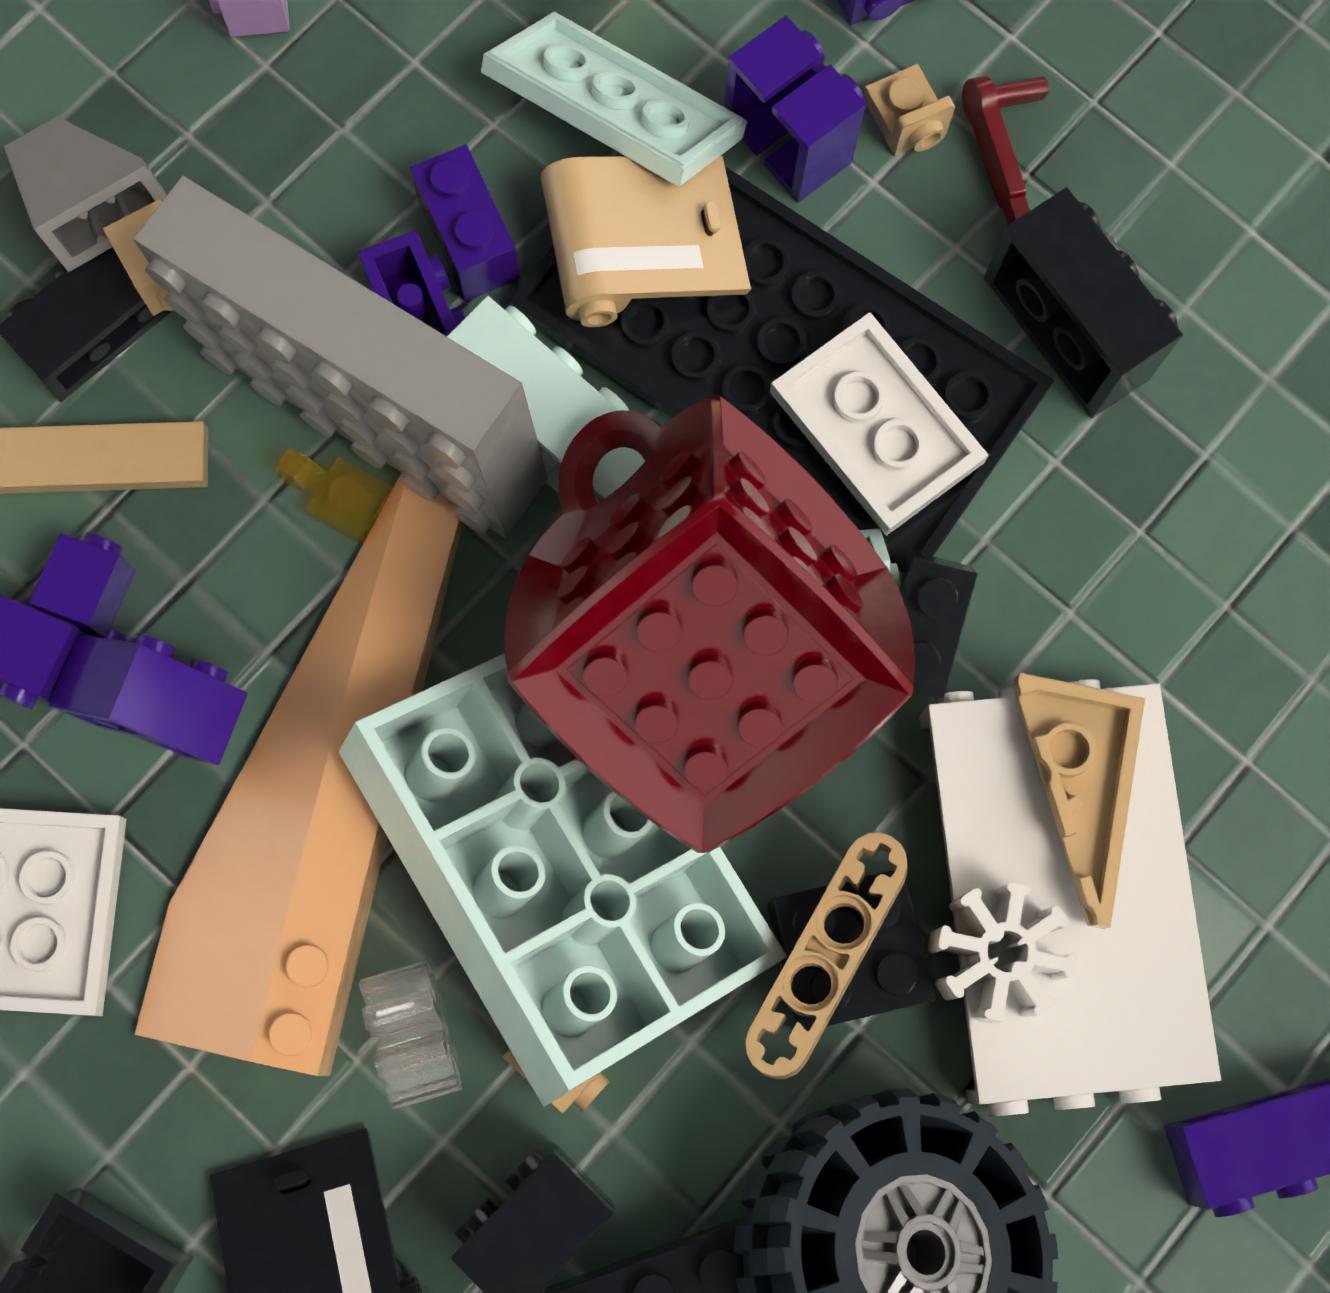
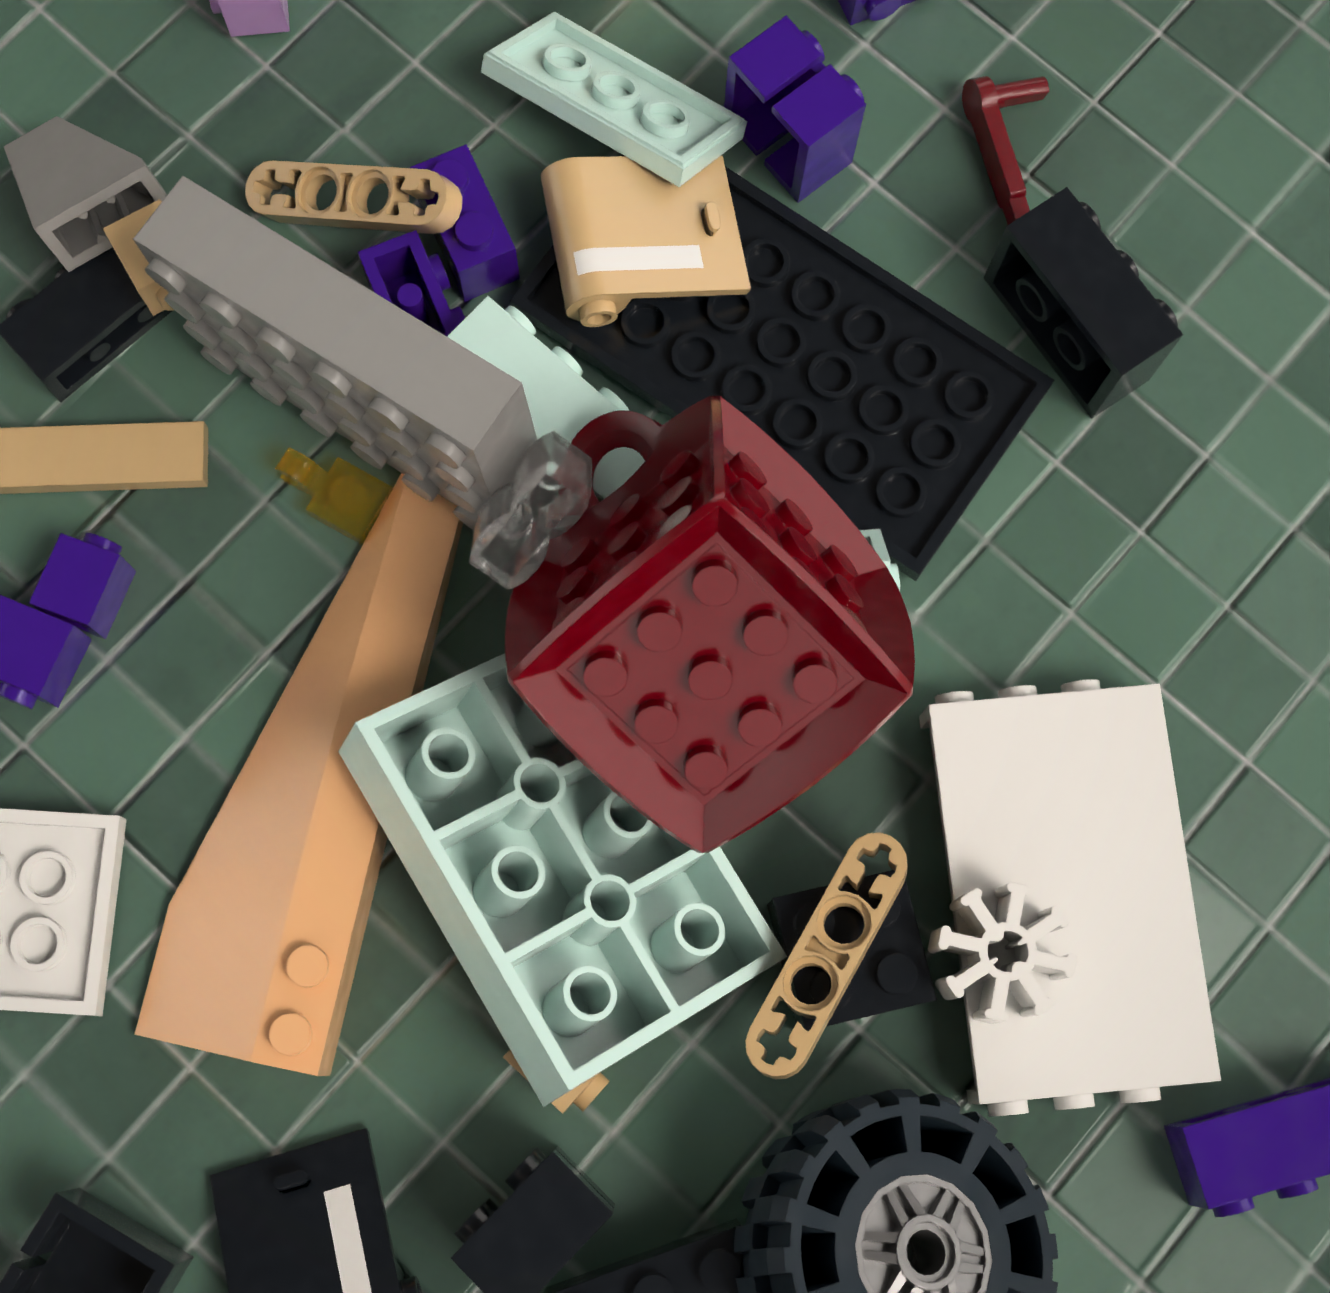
dark purple brick [48,629,248,766] -> none
clear gear [359,961,464,1110] -> none
white plate [770,312,989,536] -> none
tan bracket [863,64,955,156] -> none
black brick [900,551,978,700] -> none
tan wing [1013,673,1145,929] -> none
none -> tan beam [245,160,462,234]
none -> clear brick [469,431,592,590]

